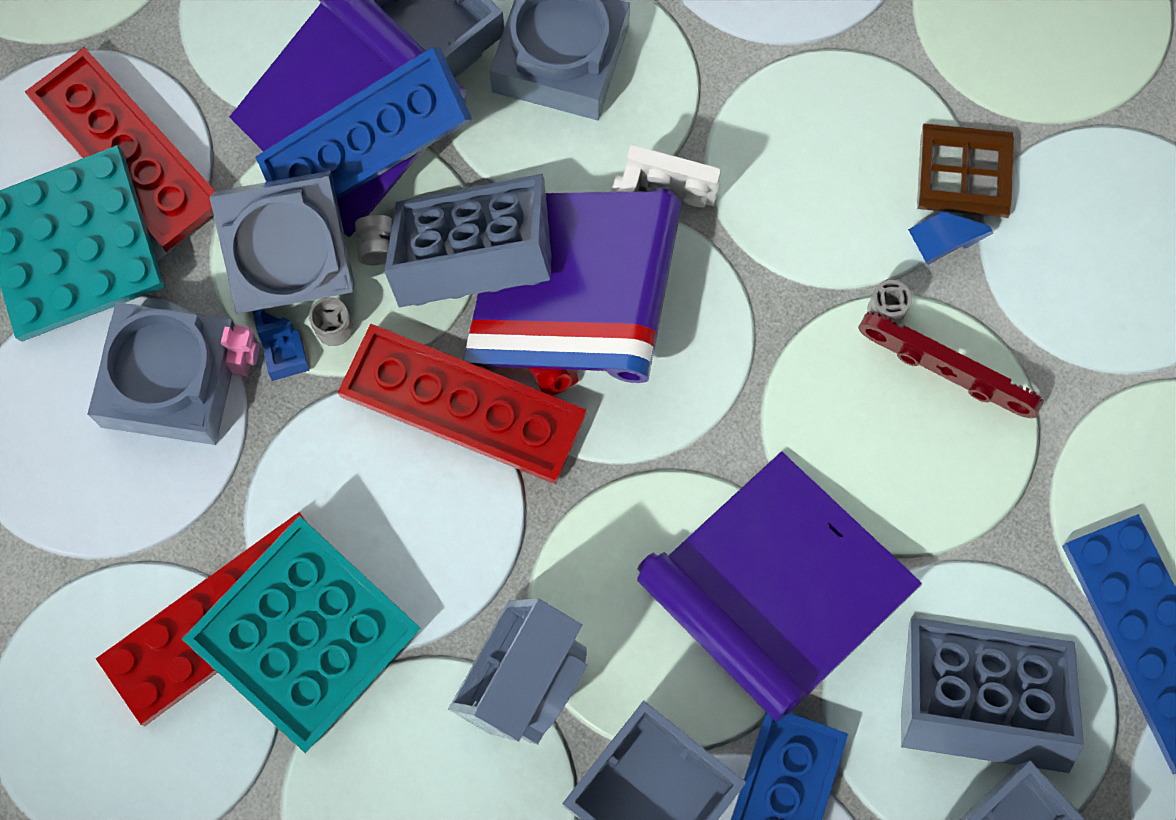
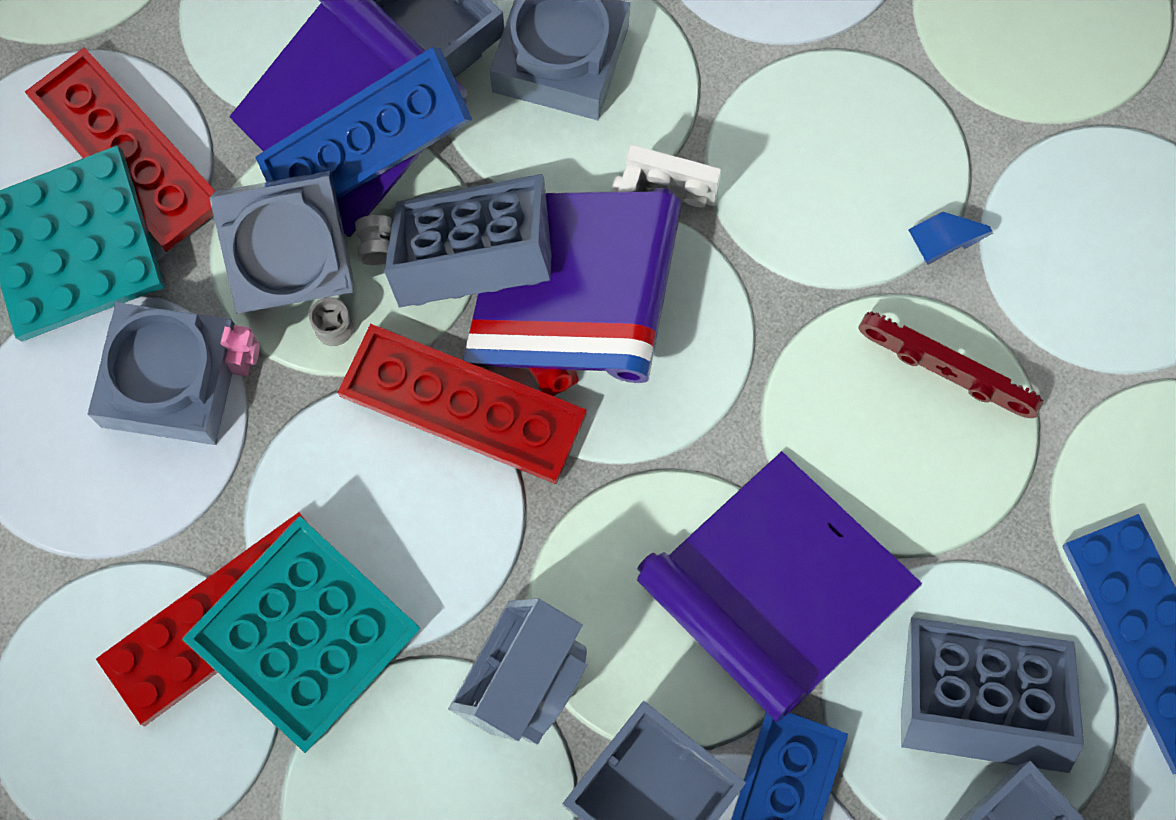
blue slope [252,309,310,381] -> none
light grey wheel [867,279,912,326] -> none
reddish brown piece [917,123,1014,218] -> none

